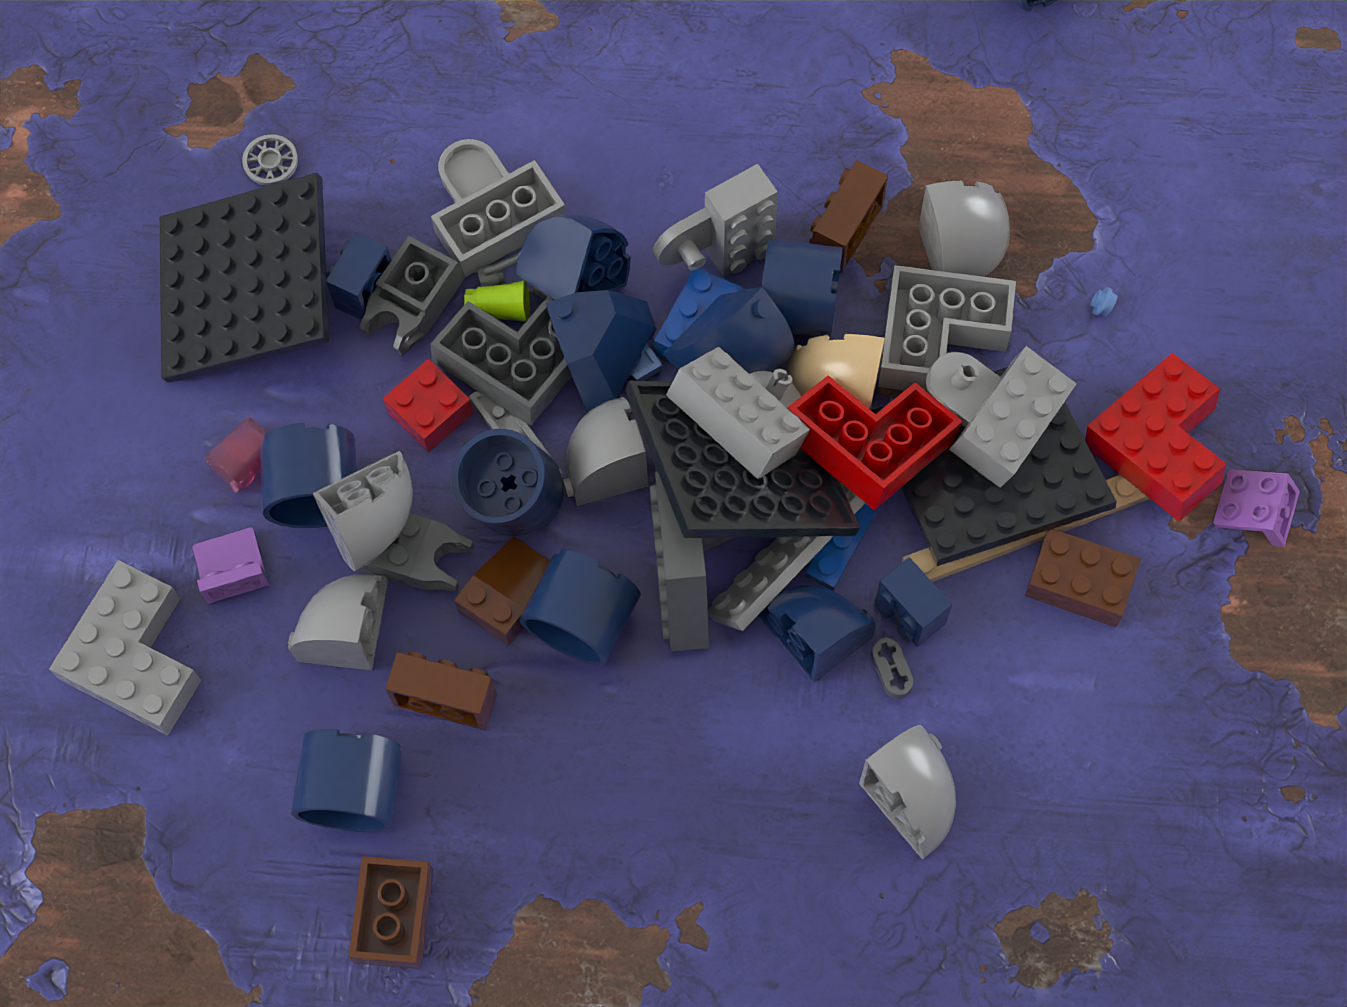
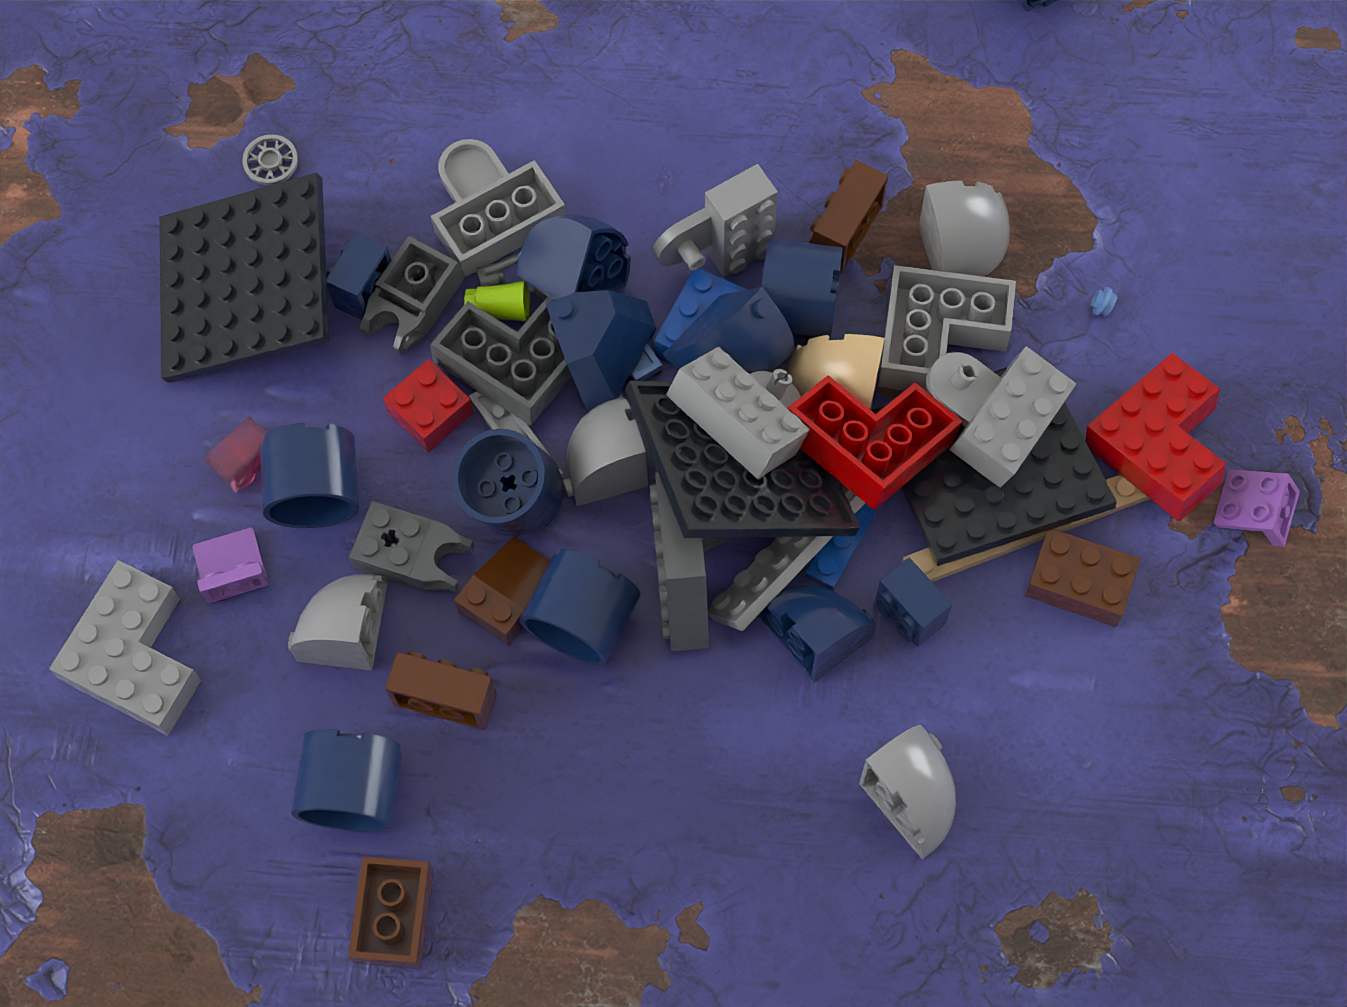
light grey brick [313,451,413,571] -> none
dark grey beam [871,638,913,699] -> none

